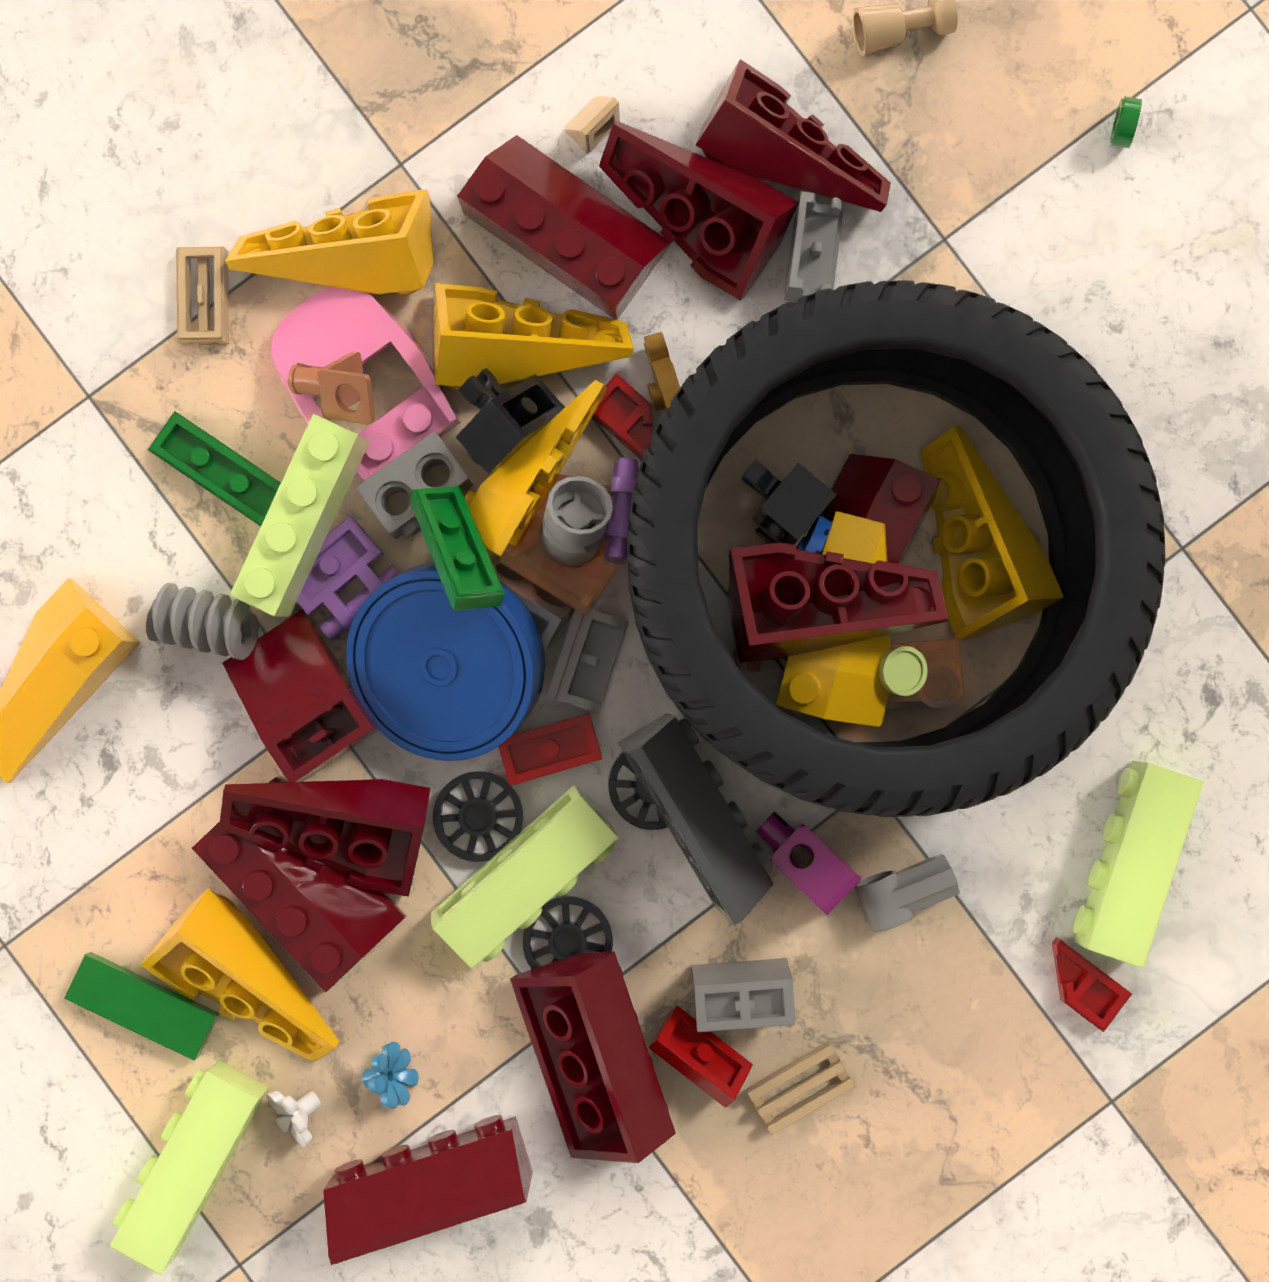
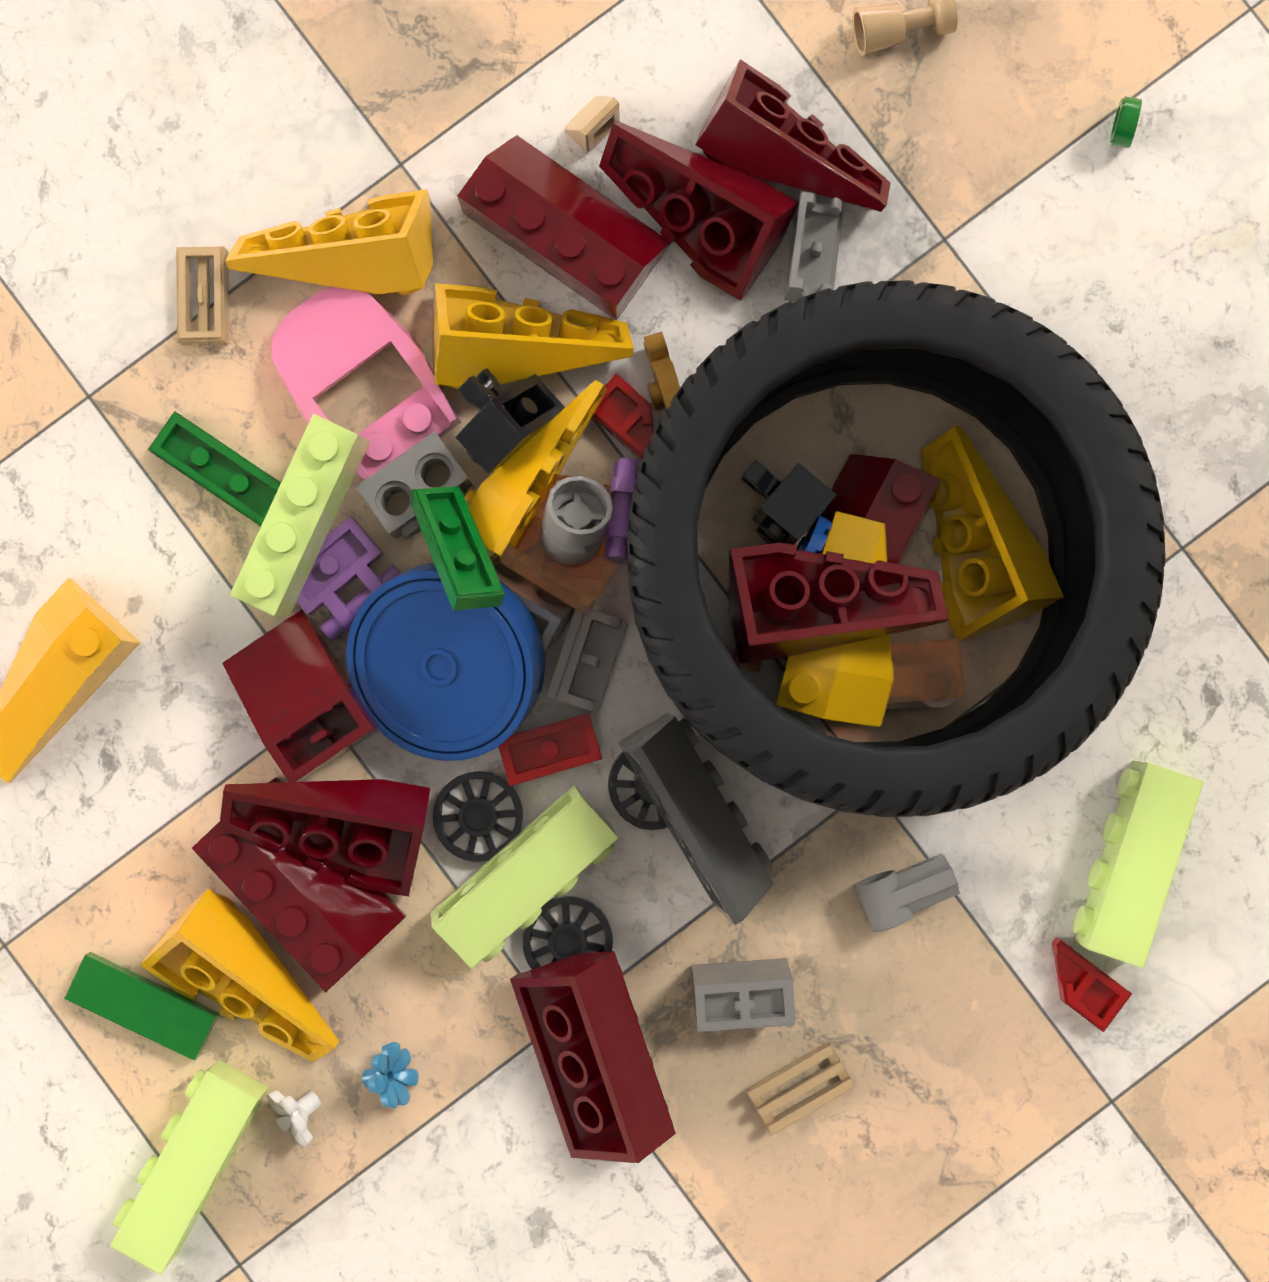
light grey piece [146,583,259,660] -> none
nougat bracket [288,351,375,425] -> none
dark red slope [323,1115,533,1265] -> none
red plate [648,1005,753,1108] -> none
magenta torso [756,811,862,915] -> none
yellowish green piece [879,646,928,696] -> none

